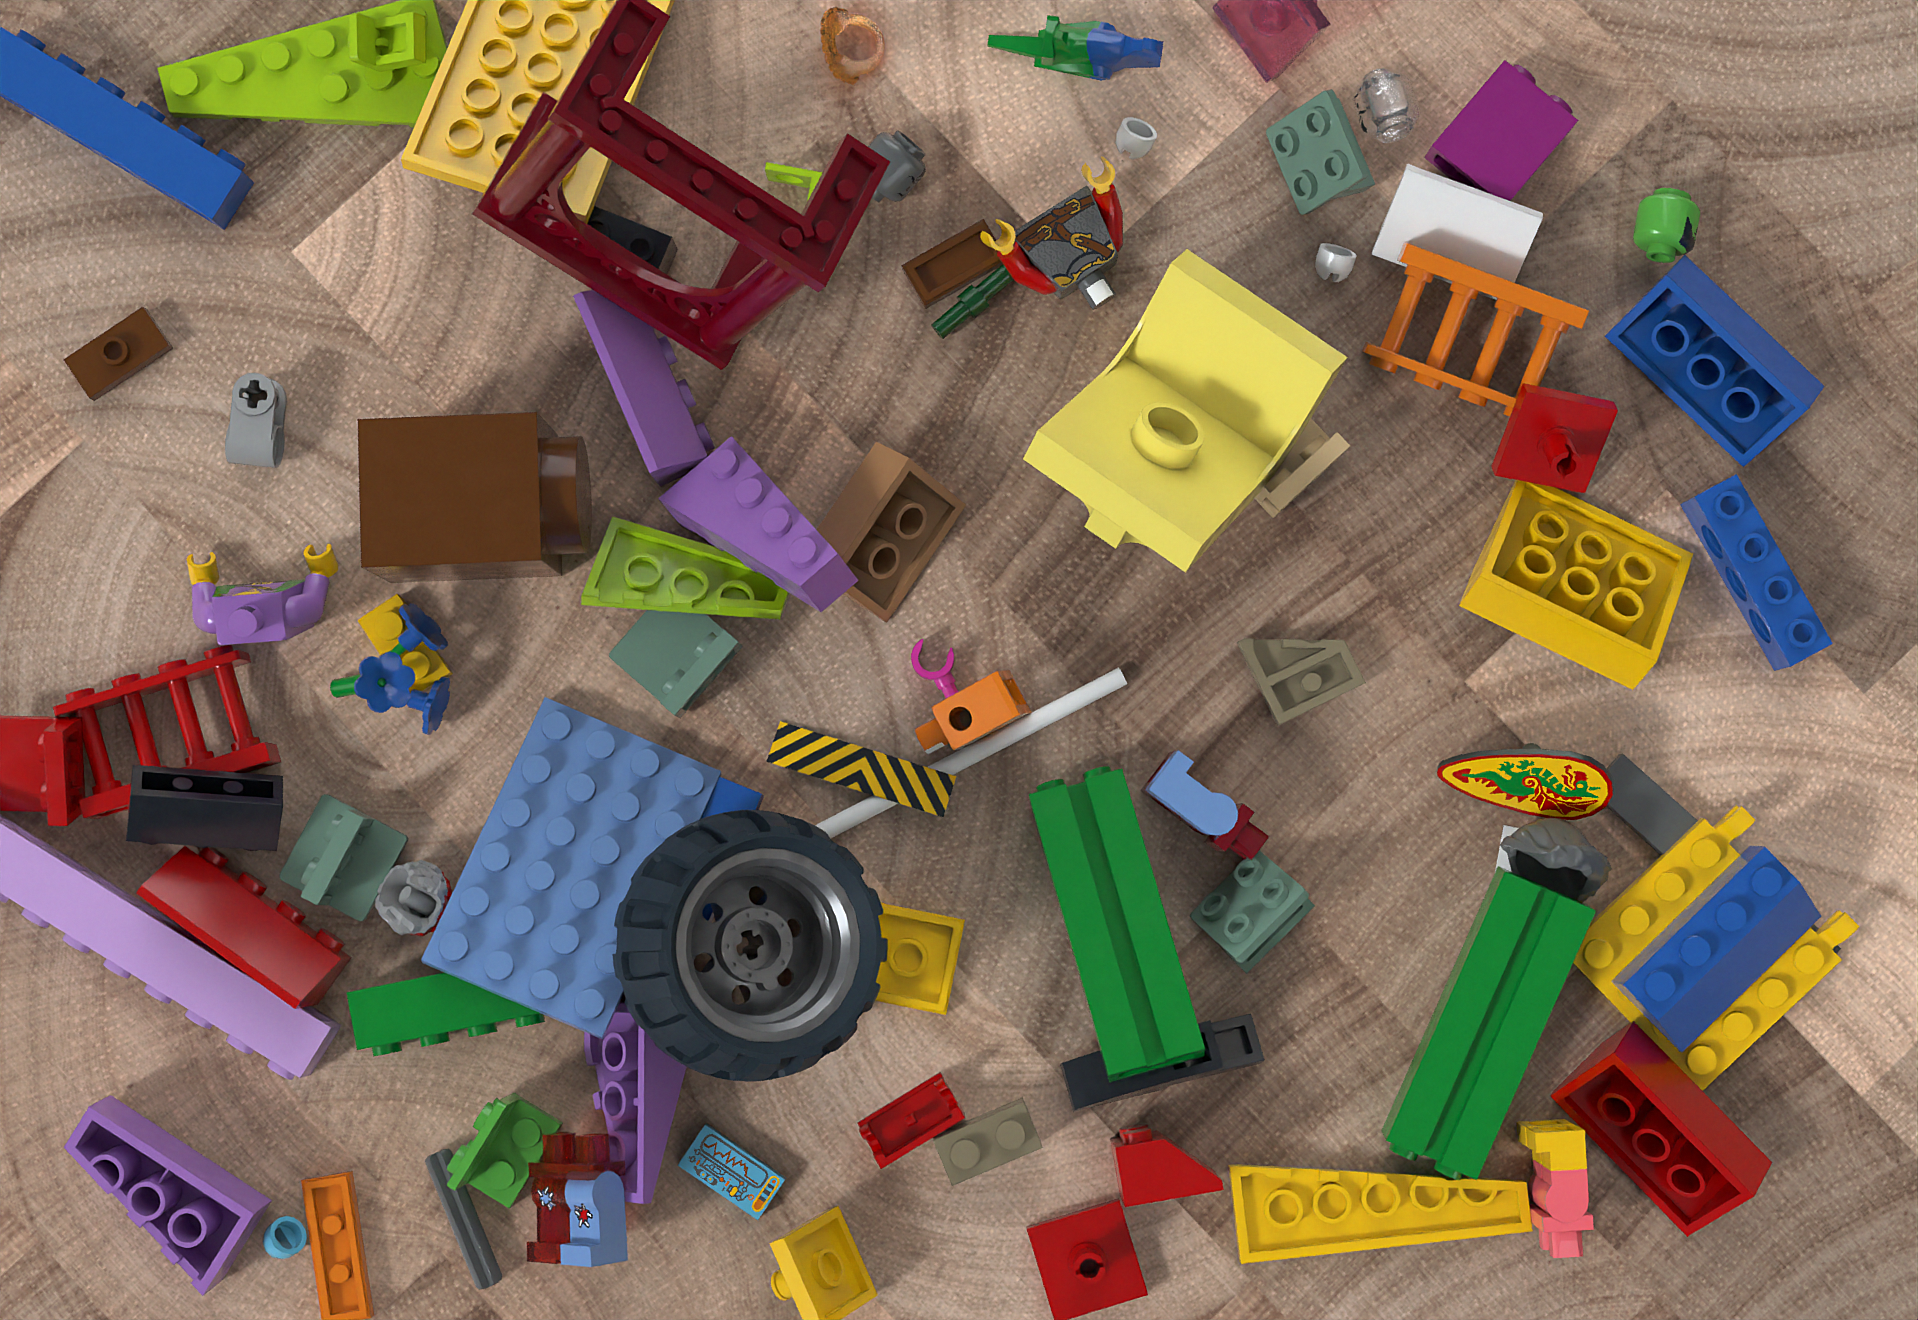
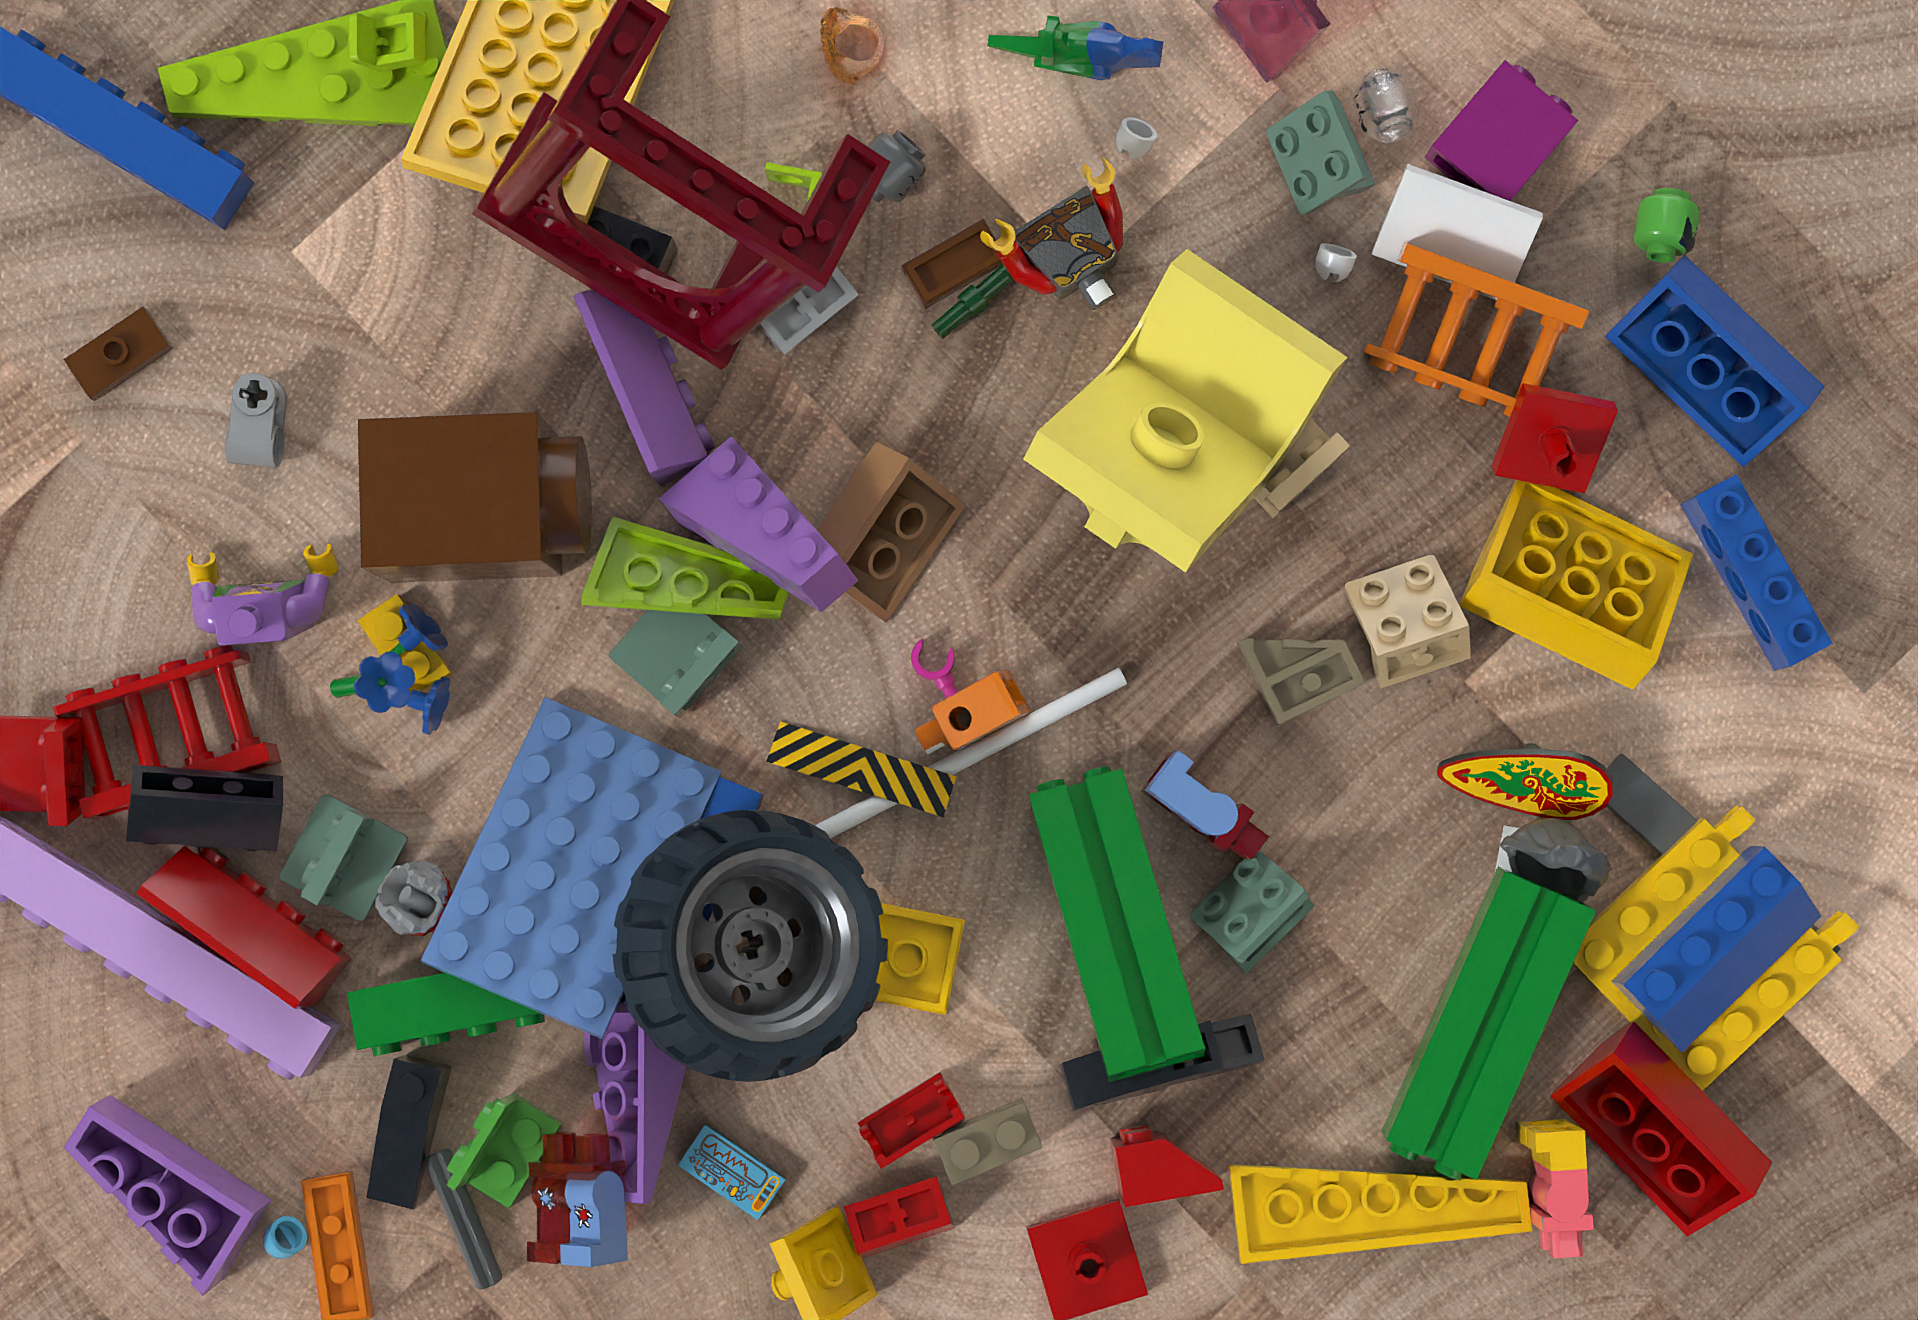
none -> black slope [366,1055,452,1209]
none -> light grey hinge [757,266,859,355]
none -> red hinge [843,1176,955,1258]
none -> tan bracket [1345,555,1471,689]

